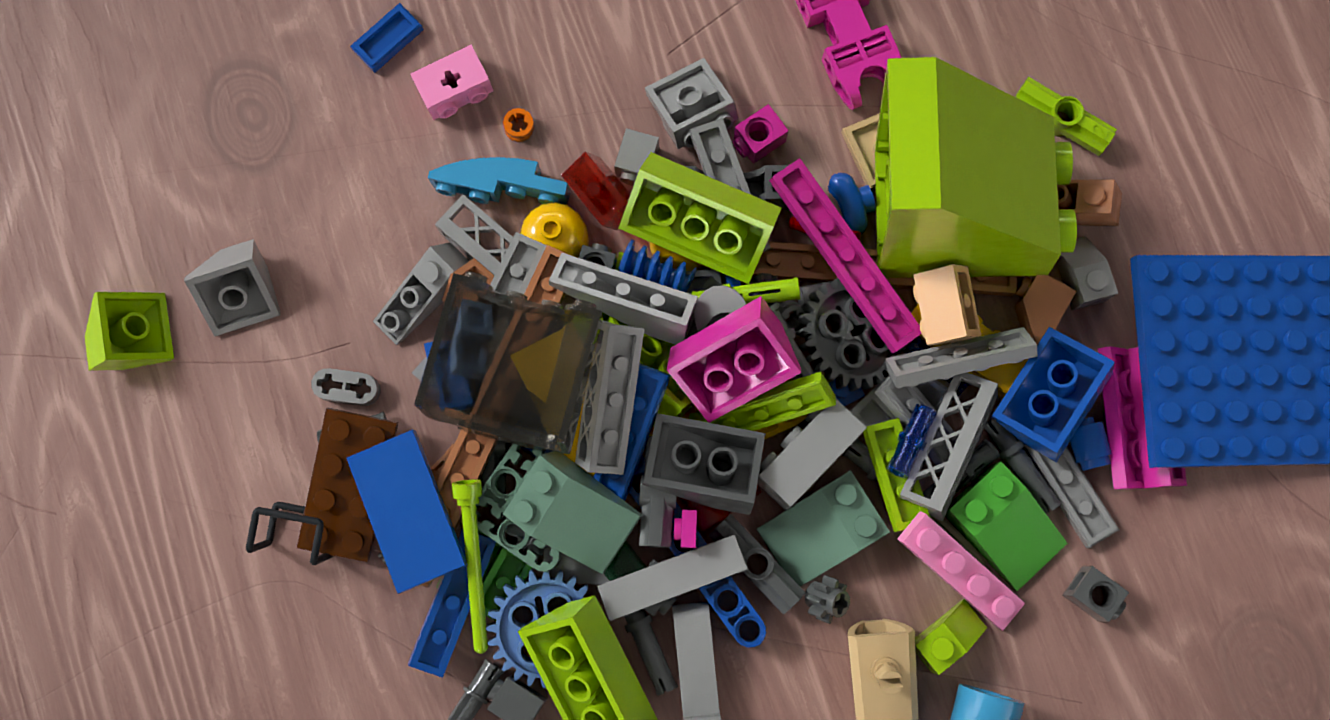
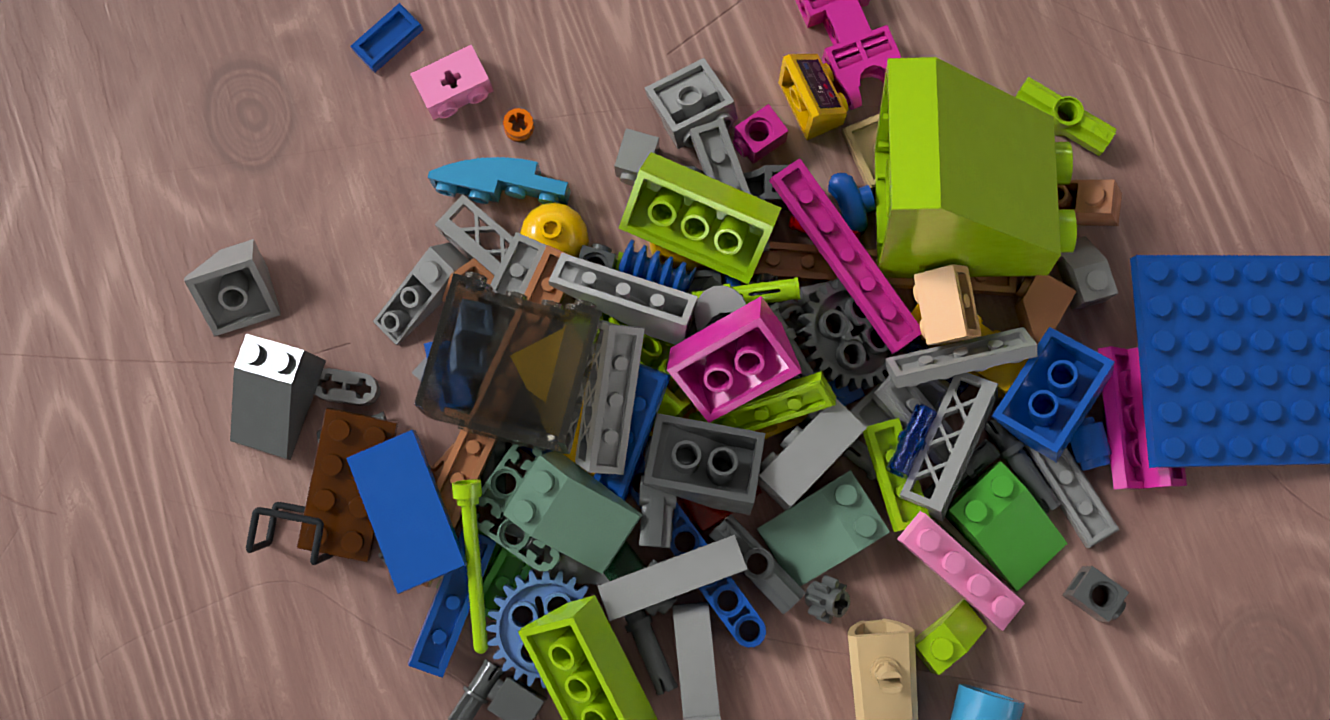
lime slope [85,292,174,371] -> none
clear red brick [561,151,630,230] -> none
dark pink plate [674,510,697,549] -> none
none -> dark grey slope [230,334,326,460]
none -> yellow slope [778,54,848,140]

